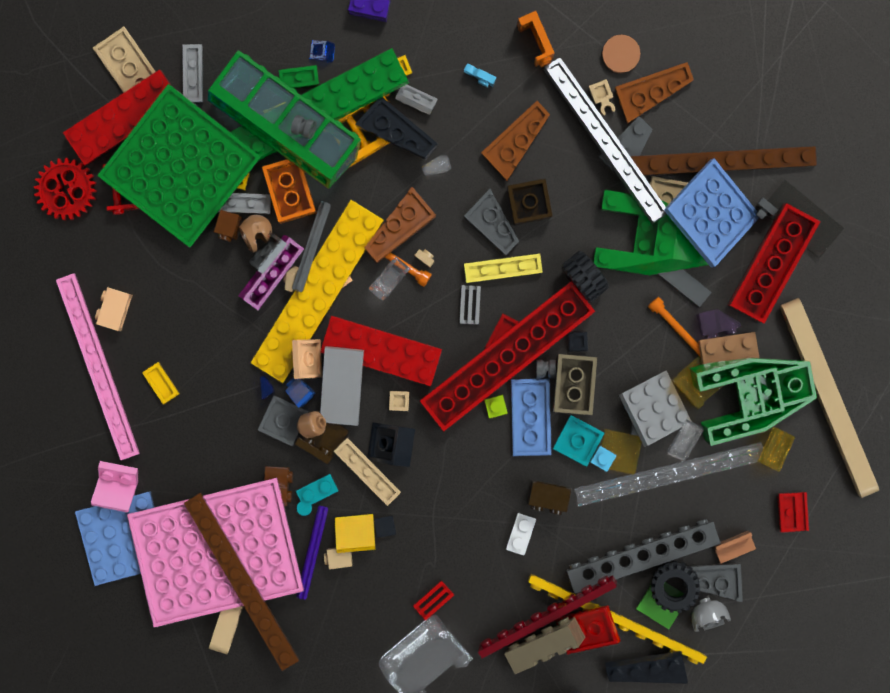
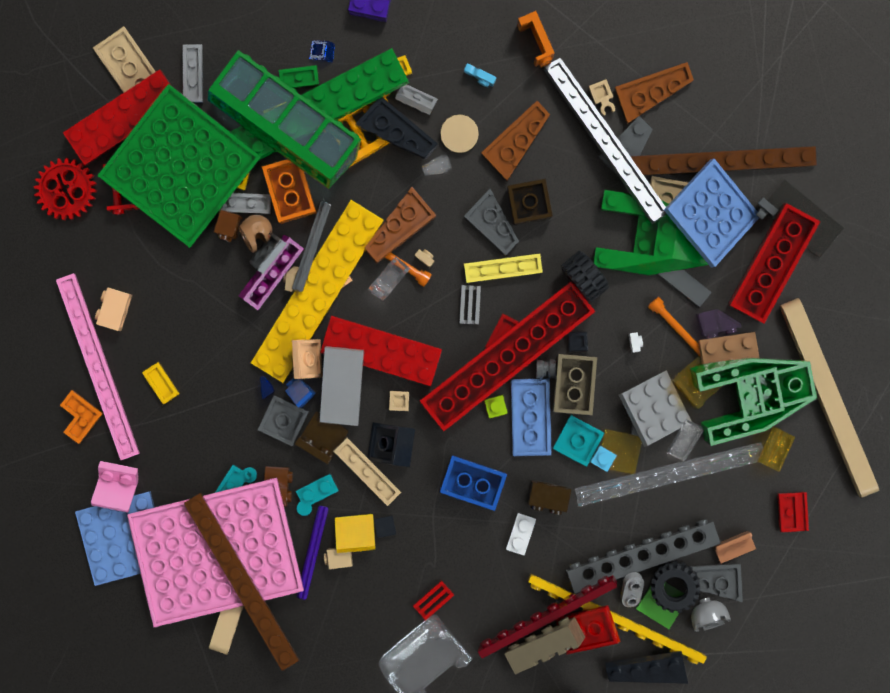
dark grey wheel [291,115,317,139] -> none
medium nougat head [297,411,326,438] -> none
nougat tile [602,35,641,74] -> none
none -> orange plate [60,390,103,444]
none -> teal hinge [215,464,257,493]
none -> blue brick [440,455,507,511]
none -> tan tile [441,114,479,153]
none -> light grey plate [620,572,644,607]
none -> white plate [628,332,643,353]

